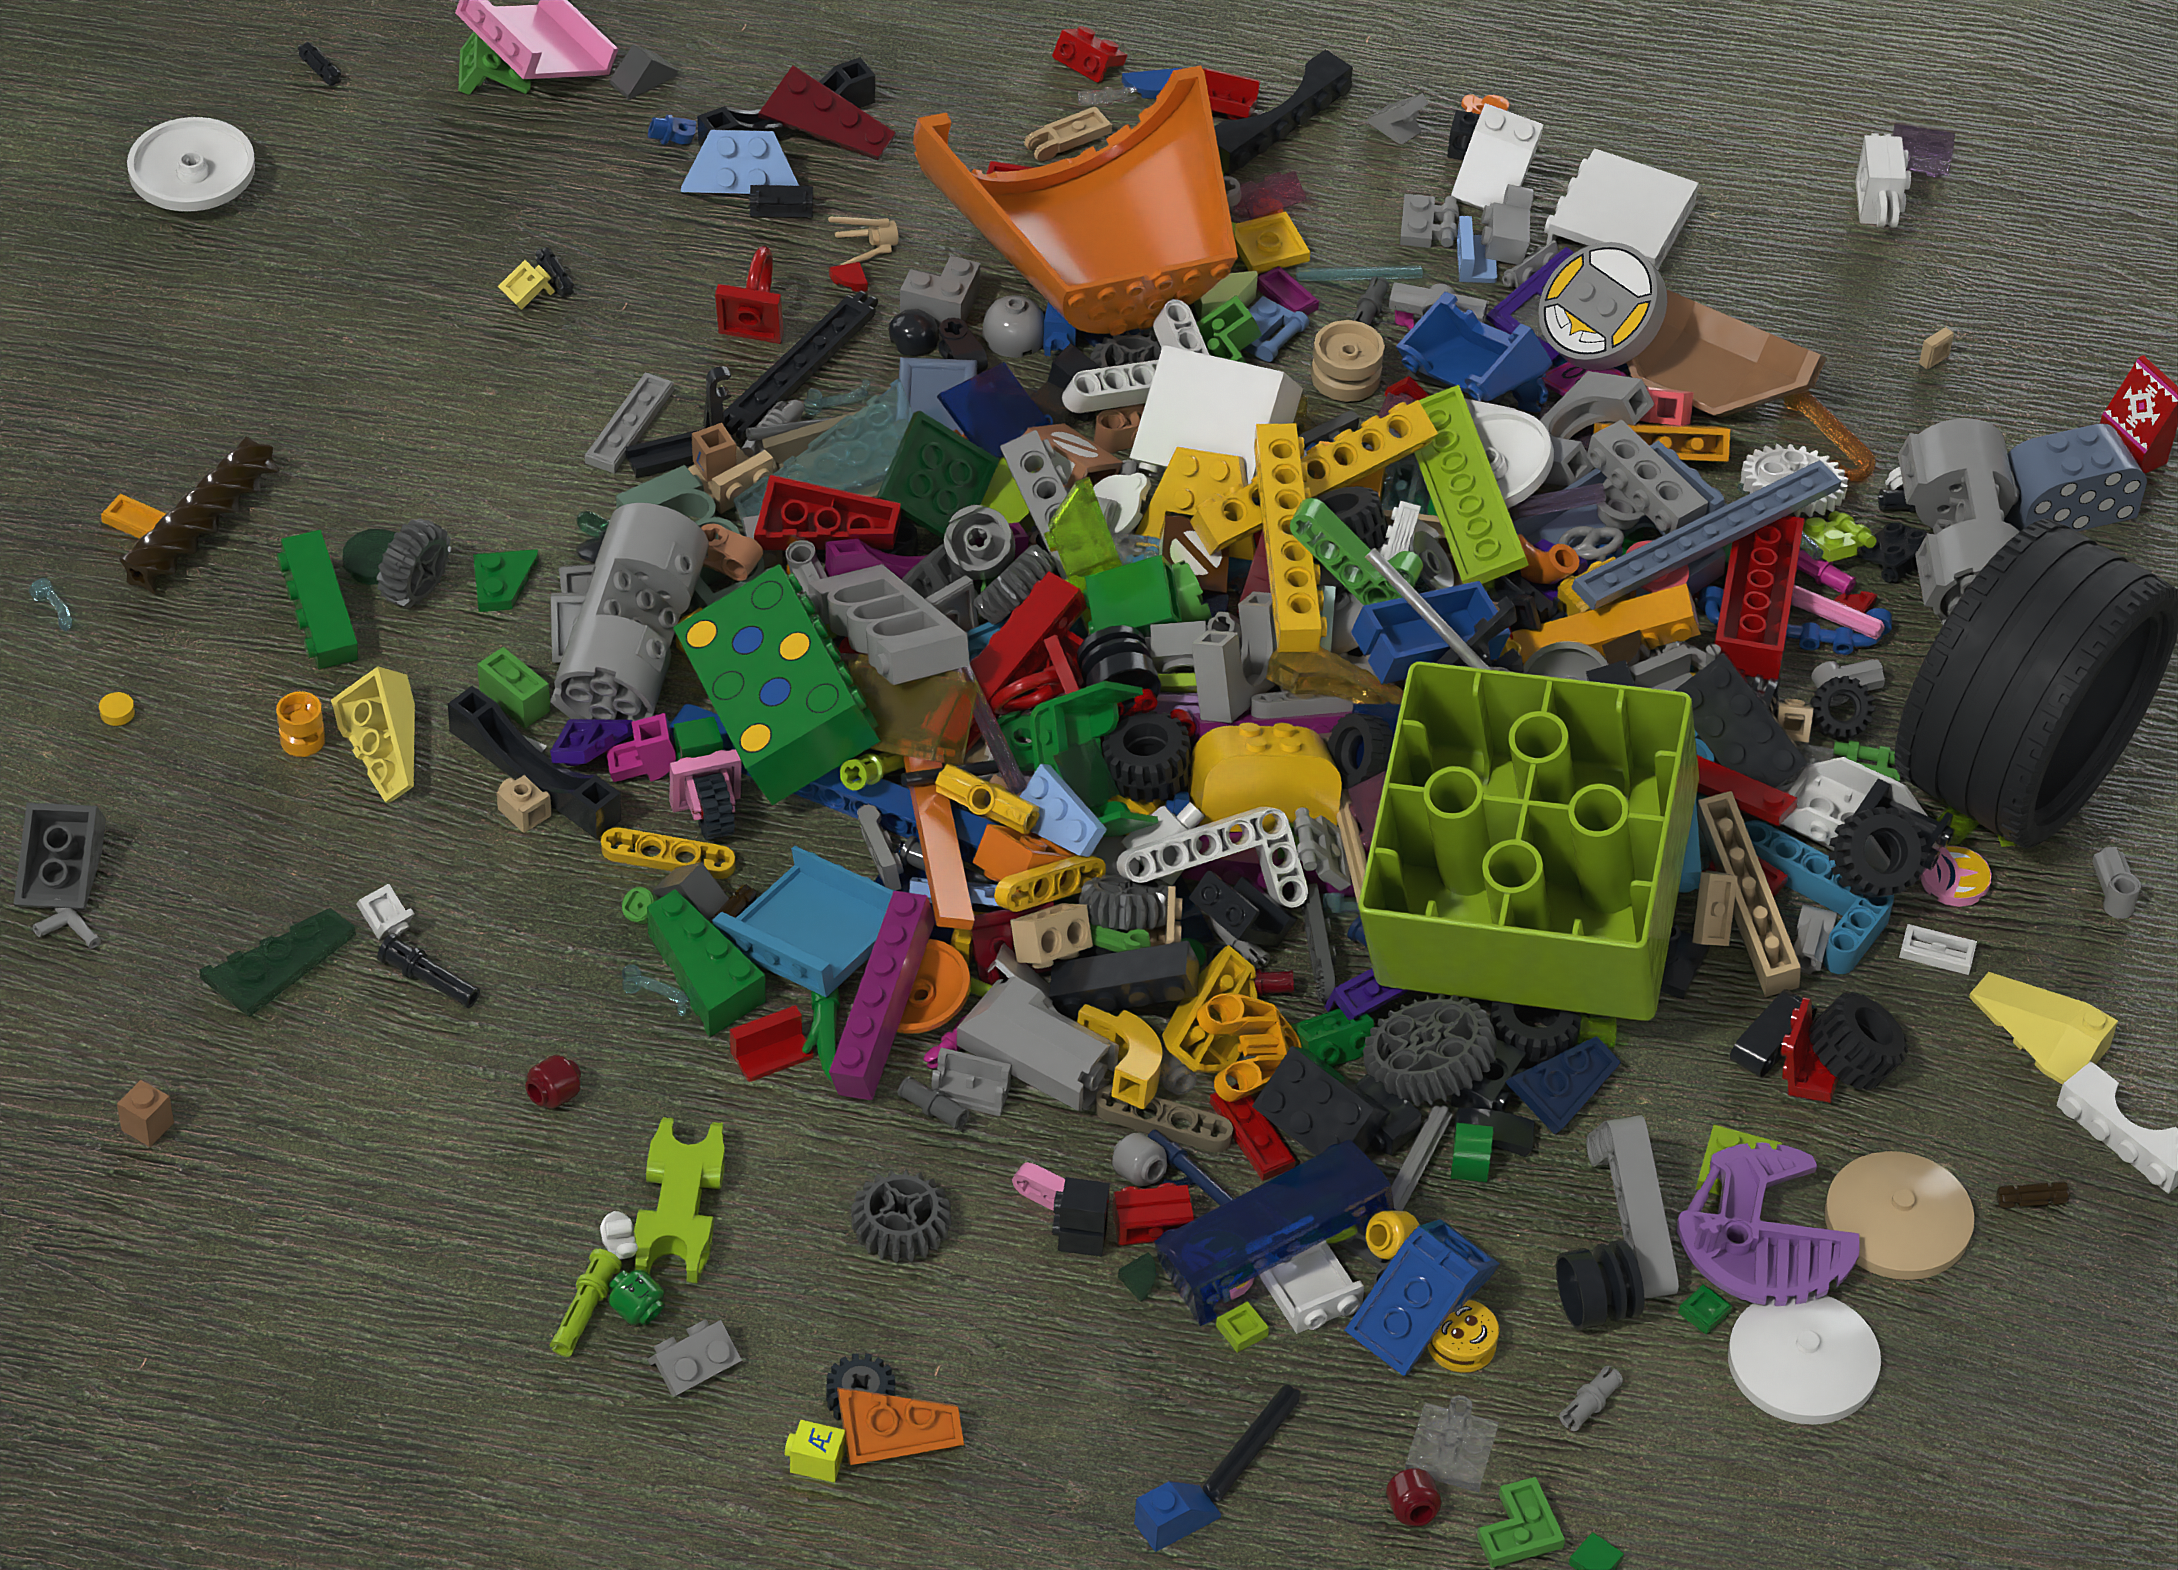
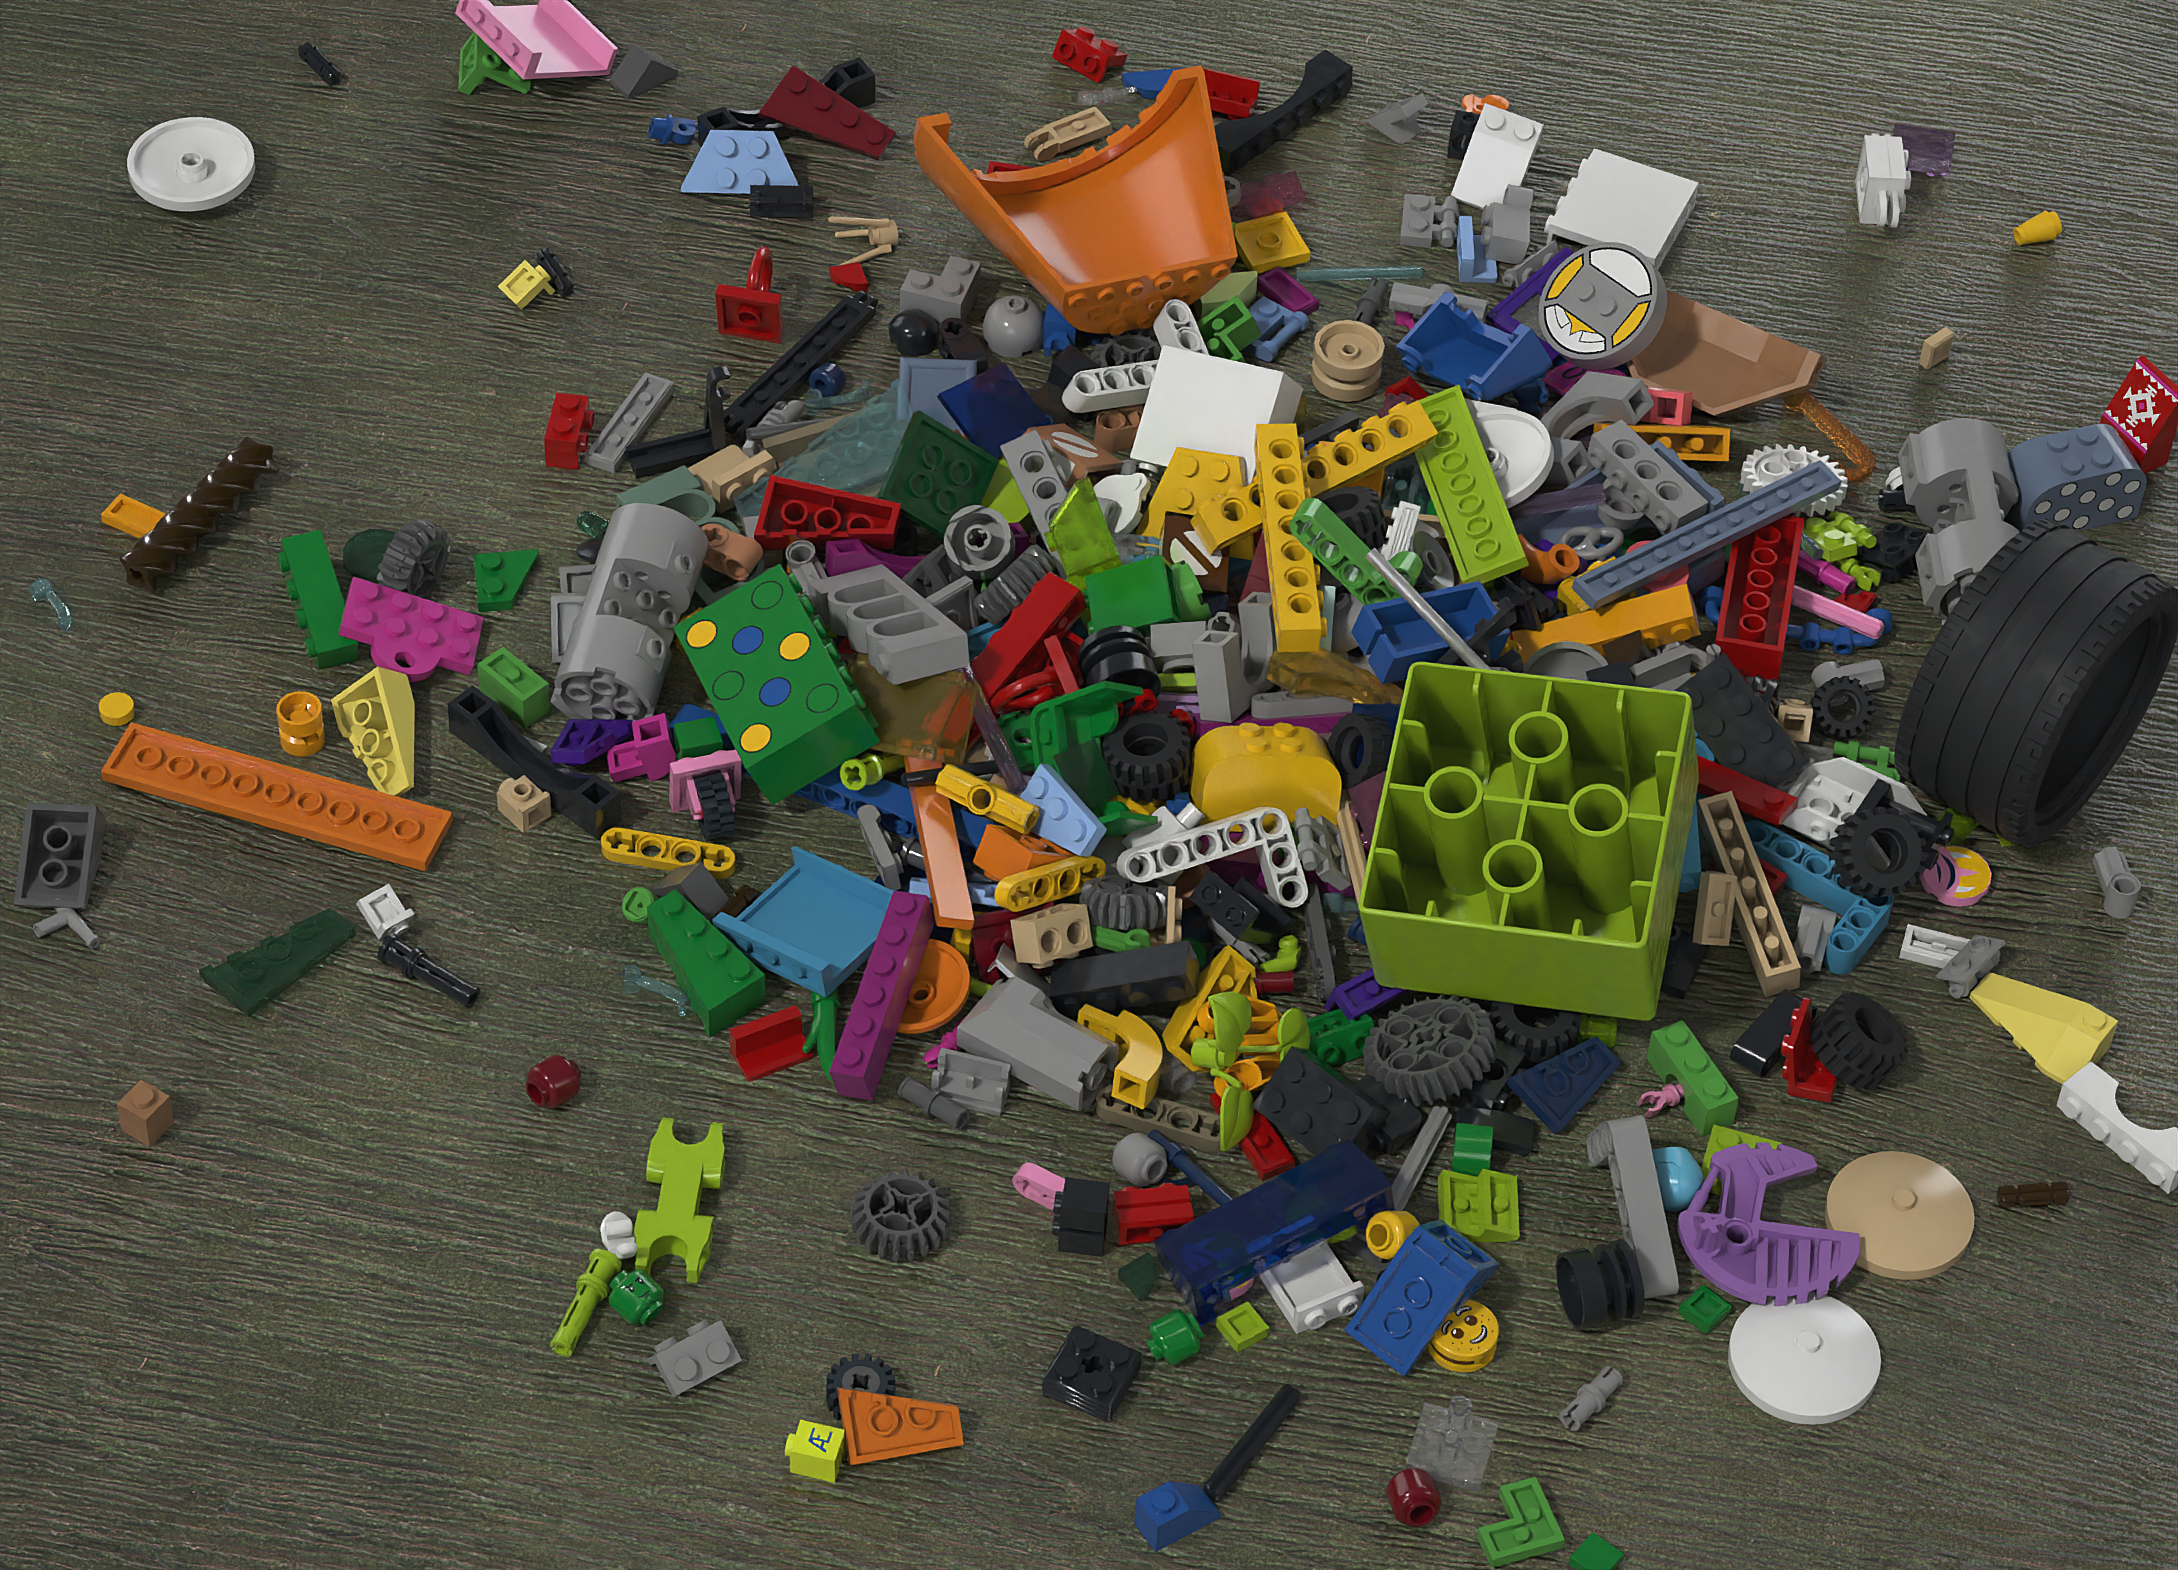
medium nougat brick [692,423,737,482] -> none
none -> orange plate [101,722,453,872]
none -> dark pink plate [338,577,484,682]
none -> red brick [544,392,595,470]
none -> dark blue piece [809,362,846,398]
none -> black brick [1042,1325,1142,1422]
none -> green head [1145,1309,1205,1366]
none -> nougat tile [1174,863,1210,910]
none -> lime plant [1191,992,1310,1151]
none -> lime arm [1260,935,1301,972]
none -> lime slope [1438,1169,1520,1243]
none -> bright pink piece [1637,1083,1685,1118]
none -> bright green arch [1647,1020,1739,1137]
none -> medium azure helmet [1652,1147,1703,1212]
none -> lime piece [1822,558,1881,591]
none -> light grey hinge [1936,935,2005,998]
none -> yellow cone [2013,211,2062,246]

